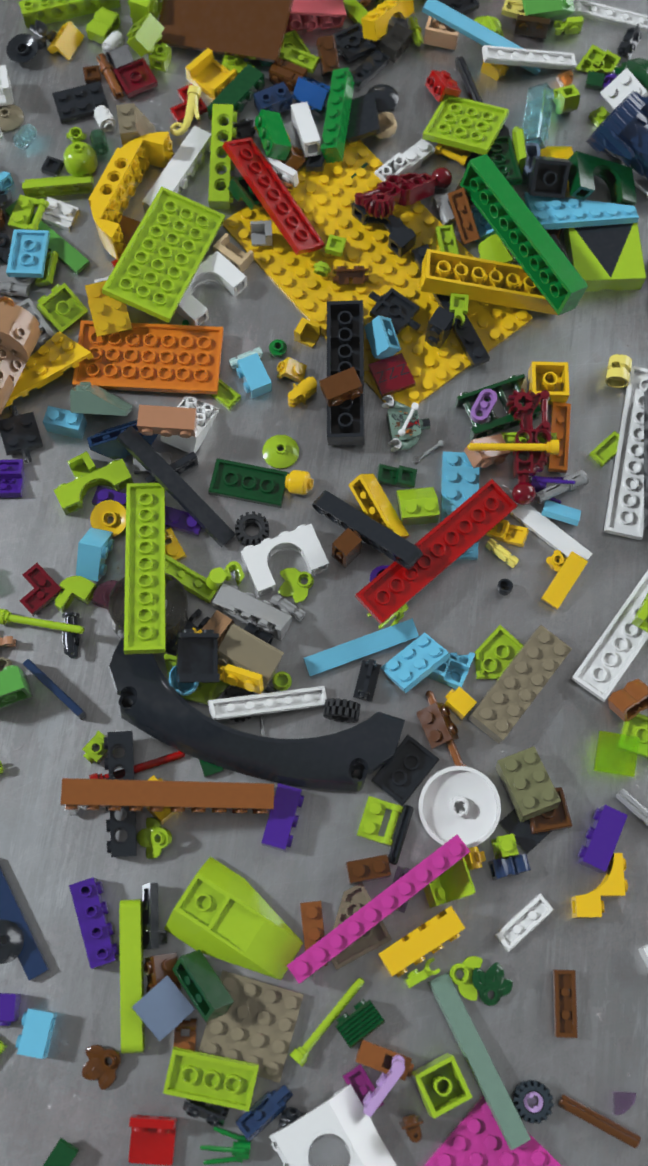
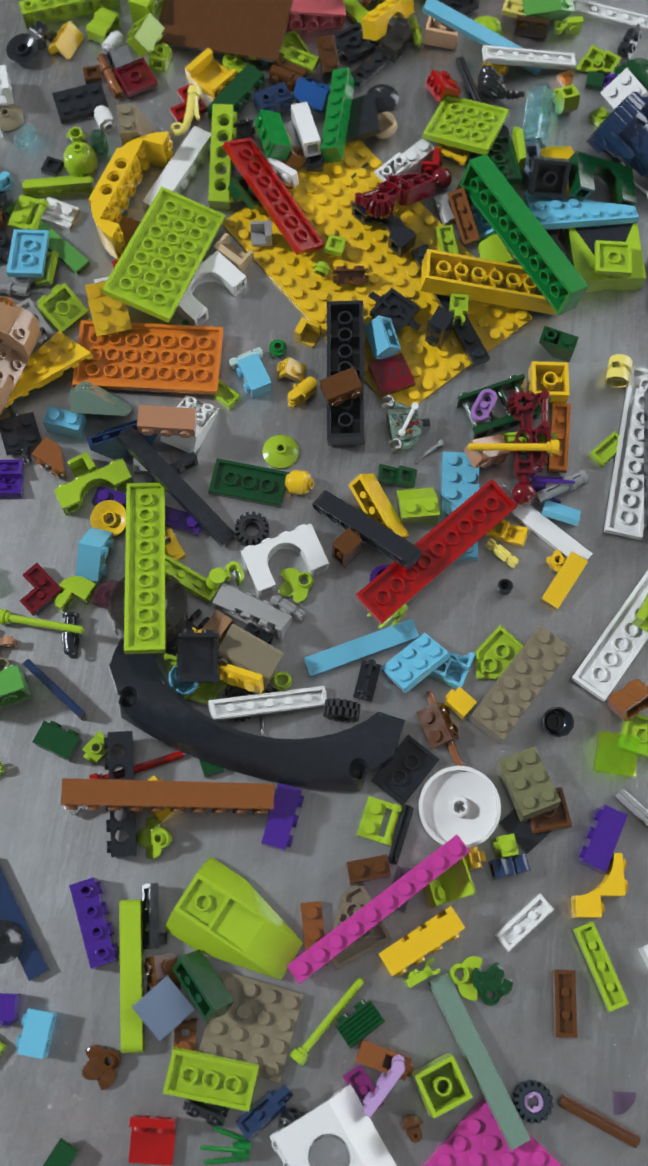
none -> dark orange slope [32,437,67,480]
none -> dark green brick [32,720,83,762]
none -> red bracket [421,147,443,176]
none -> black hair [477,65,525,100]
none -> dark green slope [539,326,579,362]
none -> black hair [541,707,574,737]
none -> lime plate [573,921,629,1012]
none -> lime plate [594,240,632,277]

